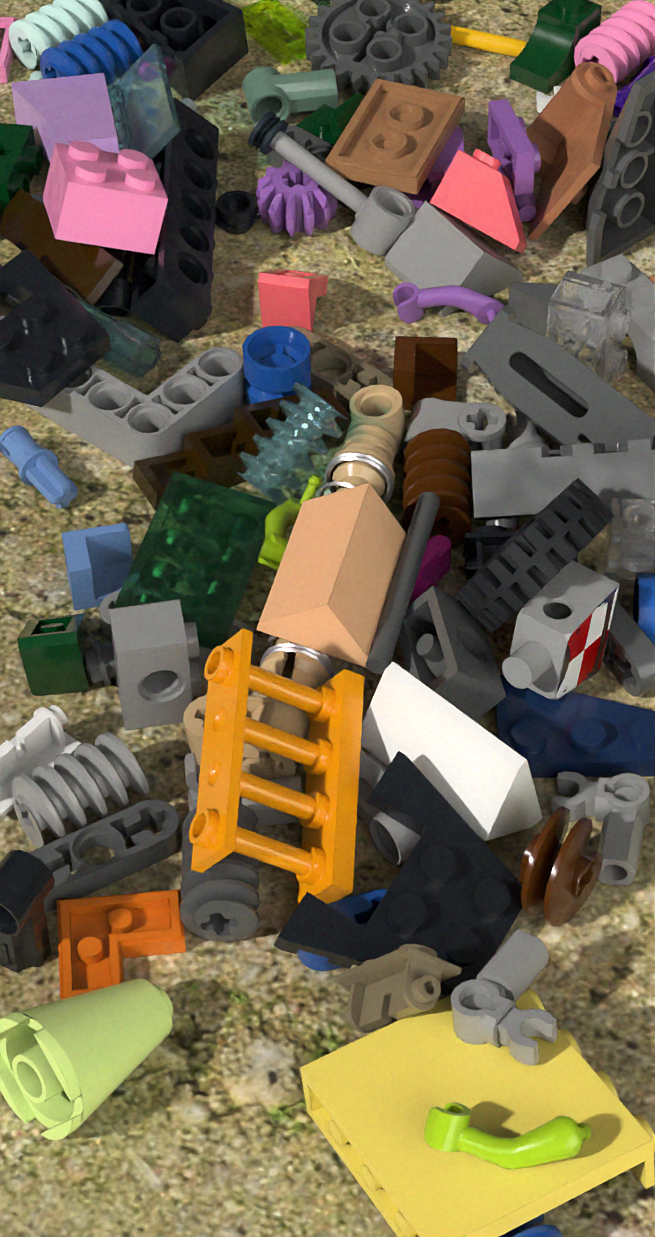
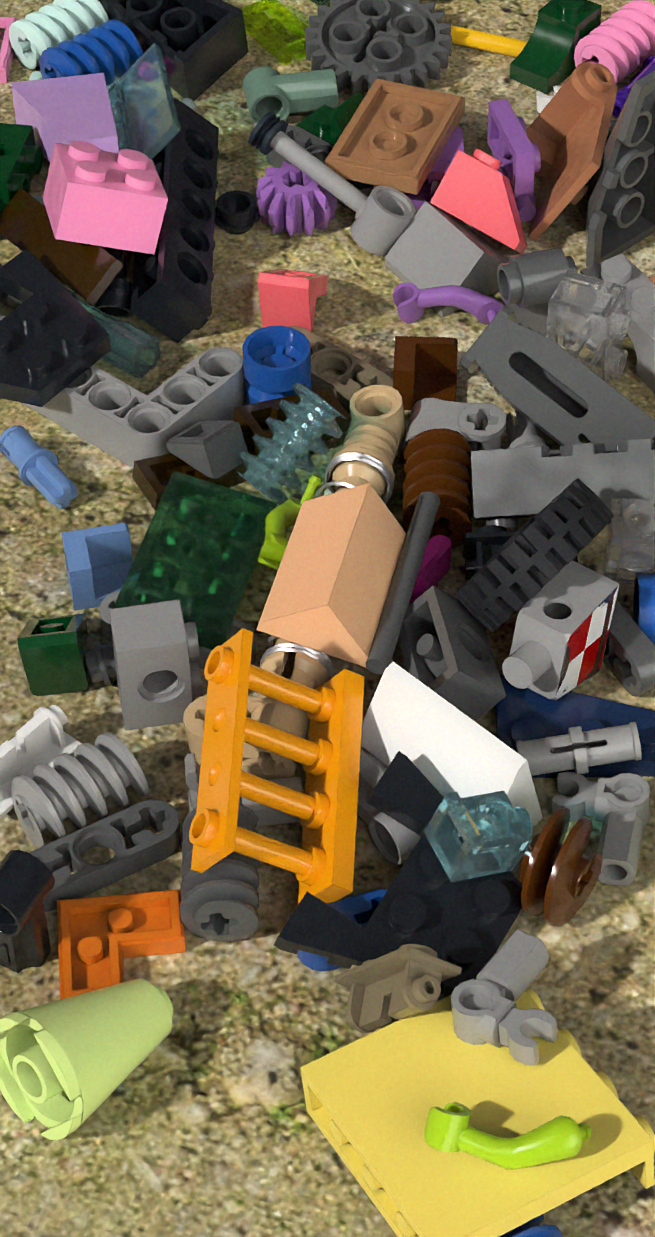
none -> dark grey slope [166,420,248,479]
none -> clear light blue brick [424,791,532,882]
none -> dark grey brick [497,247,578,308]
none -> light grey pin [516,722,642,776]

